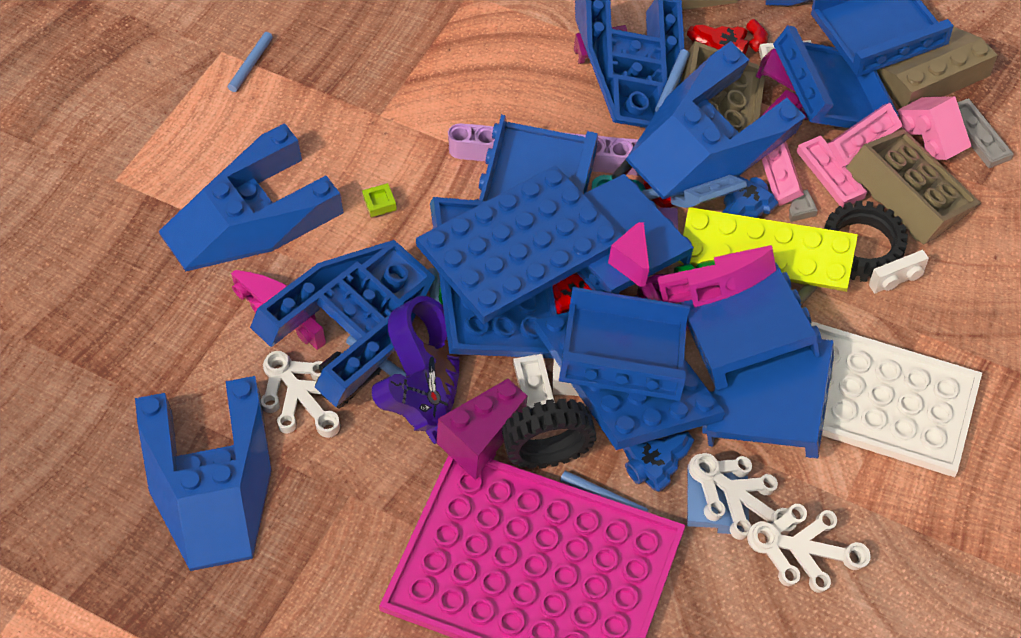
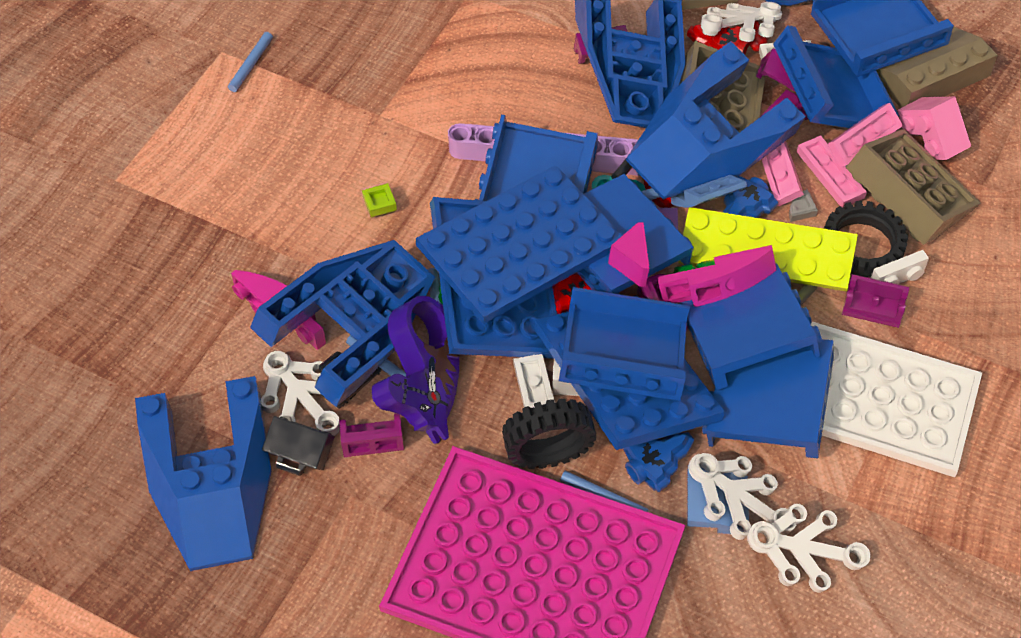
blue wedge [159,123,344,272] -> none
magenta wedge [437,378,528,480] -> none
medium blue bar [655,49,690,112] -> none
light grey tile [957,98,1014,168] -> none
none -> black piece [262,416,335,476]
none -> magenta hinge [339,413,404,457]
none -> white plant [701,2,782,42]
none -> magenta hinge [842,274,910,328]

